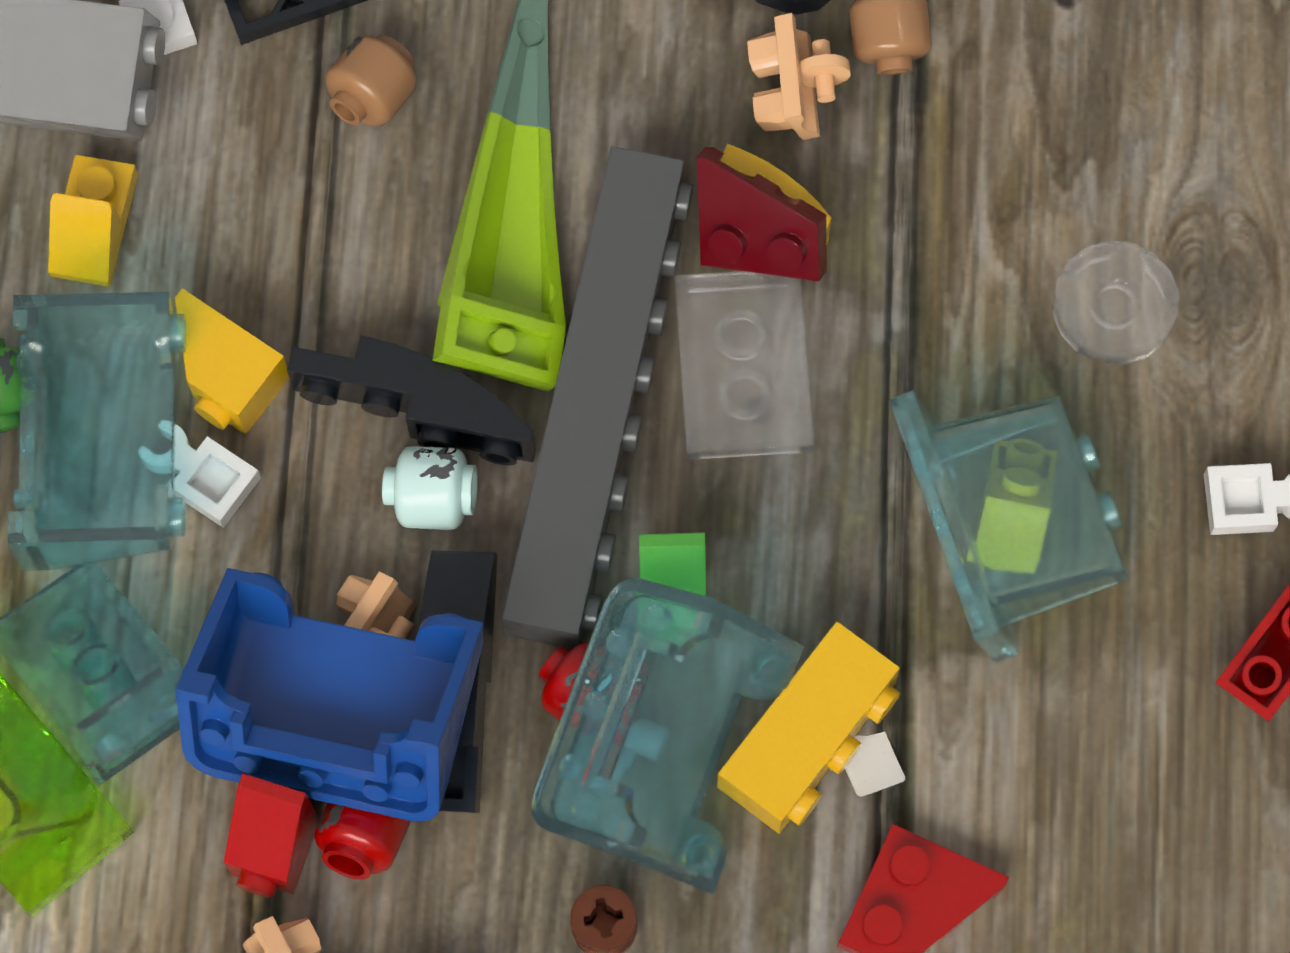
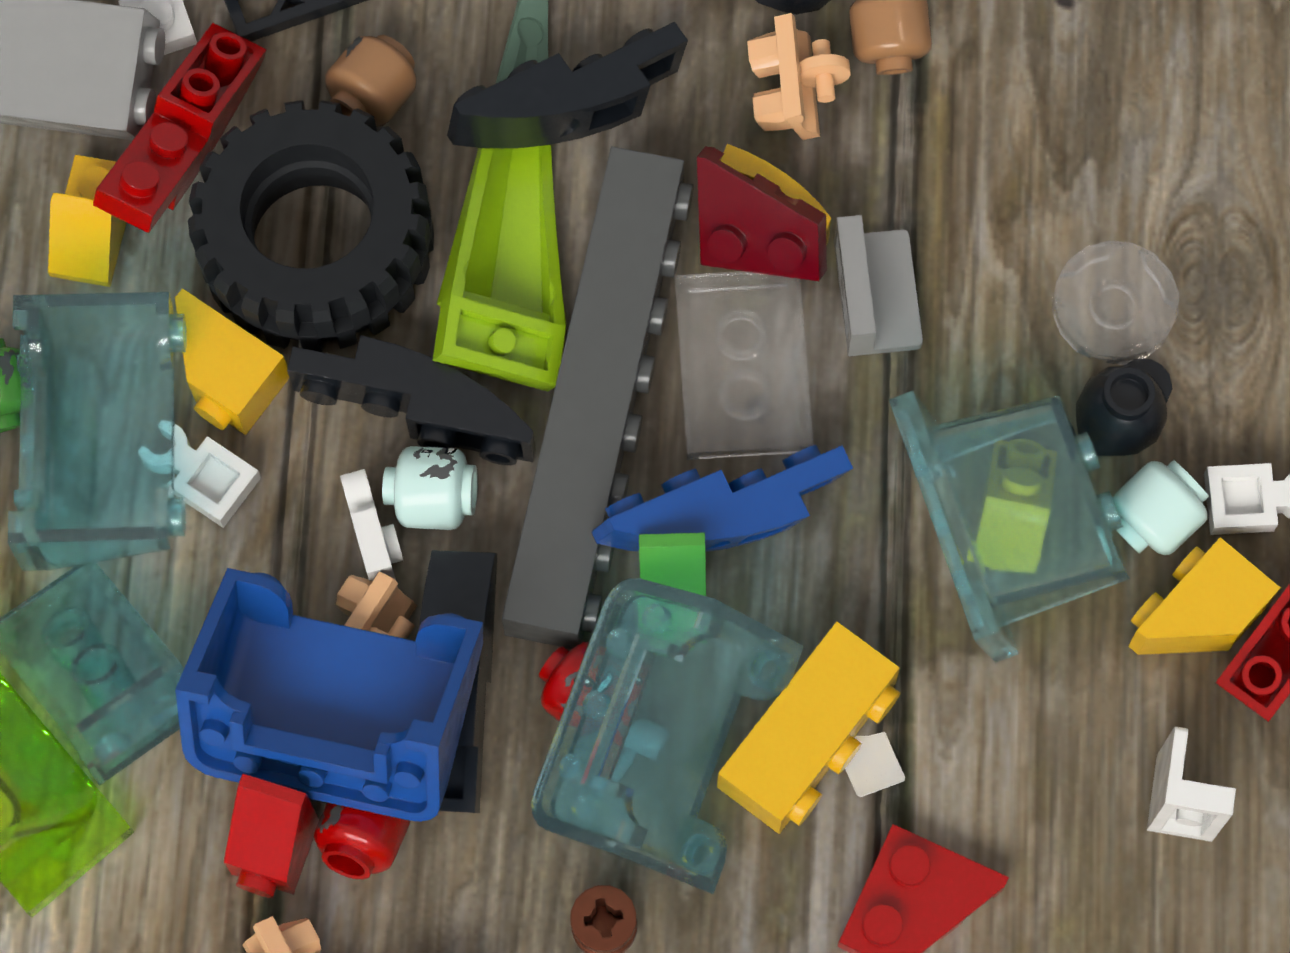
none -> red slope [93,23,267,233]
none -> black tyre [188,100,434,352]
none -> white plate [340,469,404,581]
none -> black slope [447,22,688,148]
none -> blue slope [591,444,853,552]
none -> light grey panel [834,215,923,356]
none -> black piece [1076,359,1173,456]
none -> light aqua head [1112,460,1209,555]
none -> yellow slope [1128,537,1281,655]
none -> white panel [1147,726,1236,842]

